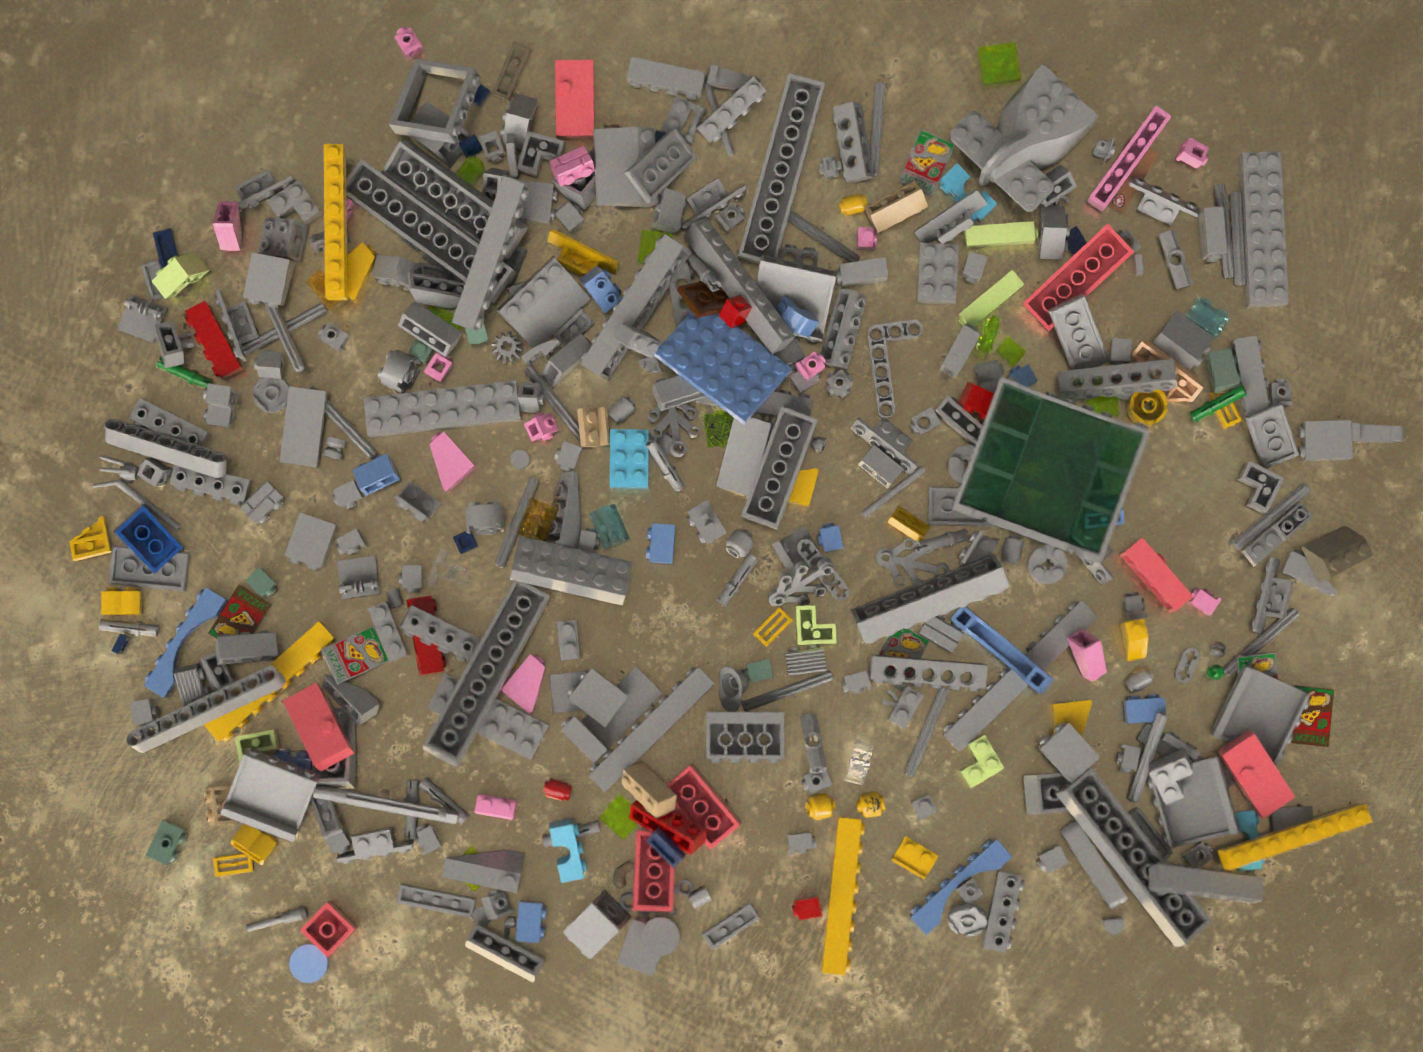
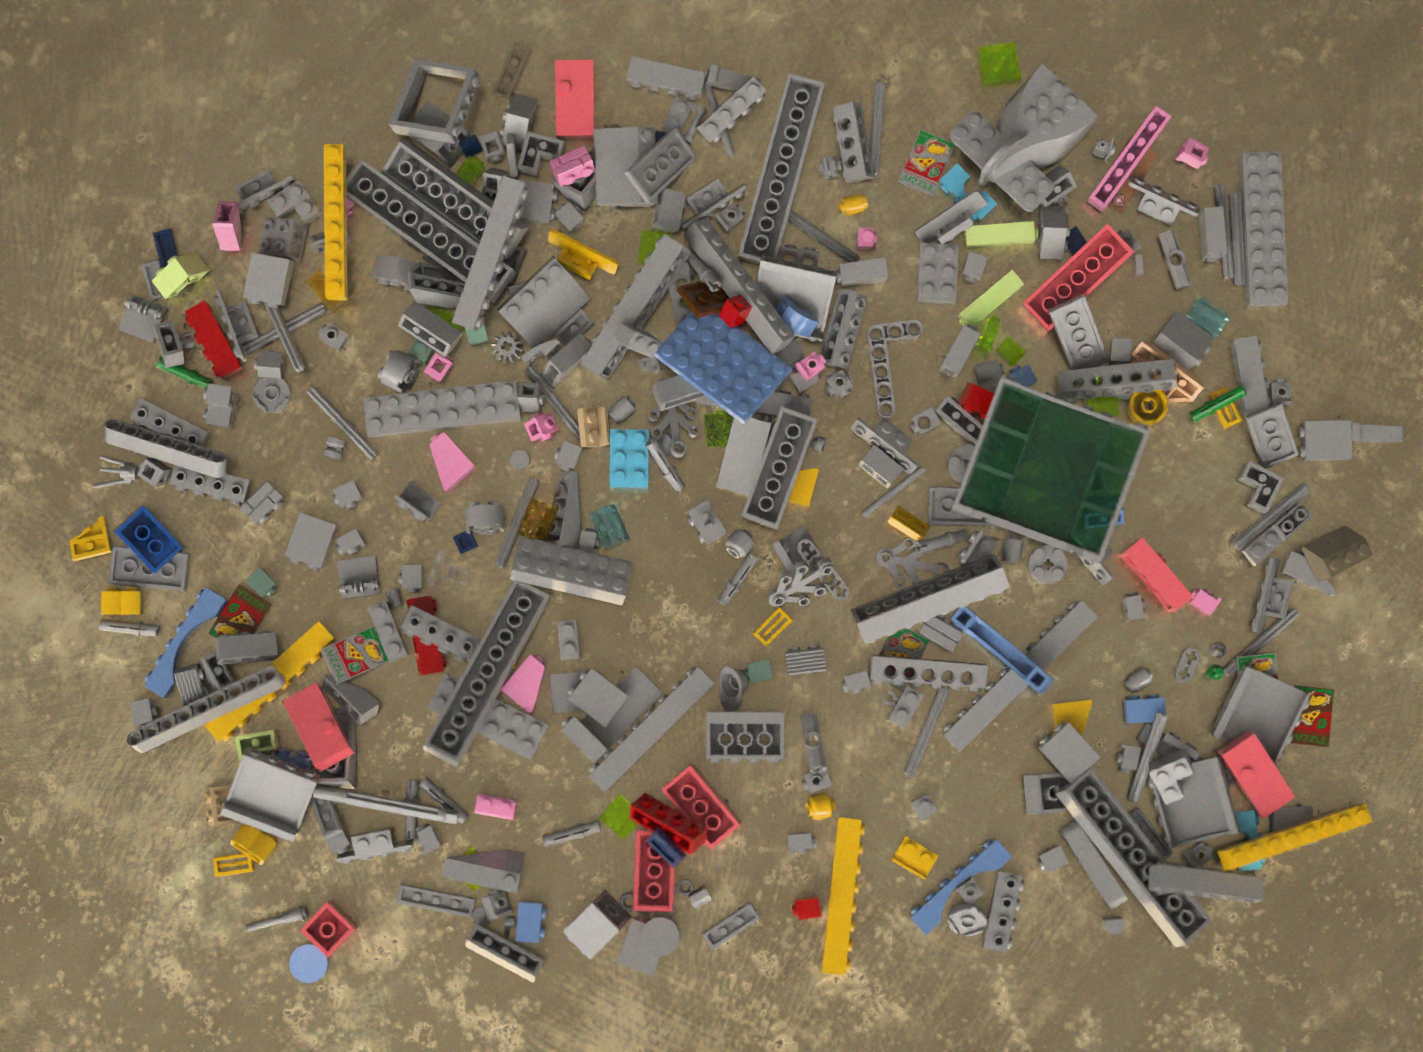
dark blue tile [111,634,130,654] -> none
light grey bar [115,479,181,531] -> none
sand green brick [146,820,187,865] -> none
light grey tile [279,386,328,467] -> none
yellow slope [347,242,376,303] -> none
medium blue brick [352,454,400,496] -> none
bright pink brick [395,27,424,59] -> none
dark blue tile [473,83,491,107] -> none
red brick [543,778,572,801] -> none
medium azure arch [549,818,587,883] -> none
medium blue brick [579,266,623,313] -> none
dark tan arm [613,860,634,889] -> none
tan brick [621,762,677,818] -> none
medium blue brick [646,523,675,564] -> none
light grey axle [742,671,833,711] -> none
yellowish green brick [796,605,837,645] -> none
medium blue brick [817,523,844,553] -> none
clear tile [844,739,874,786] -> none
yellow head [856,791,885,818] -> none
tan brick [864,181,928,233] -> none
yellowish green brick [960,735,1004,788] -> none
bright pink slope [1067,629,1107,682] -> none
yellow slope [1119,619,1148,662] -> none
sand green brick [1206,348,1242,394] -> none

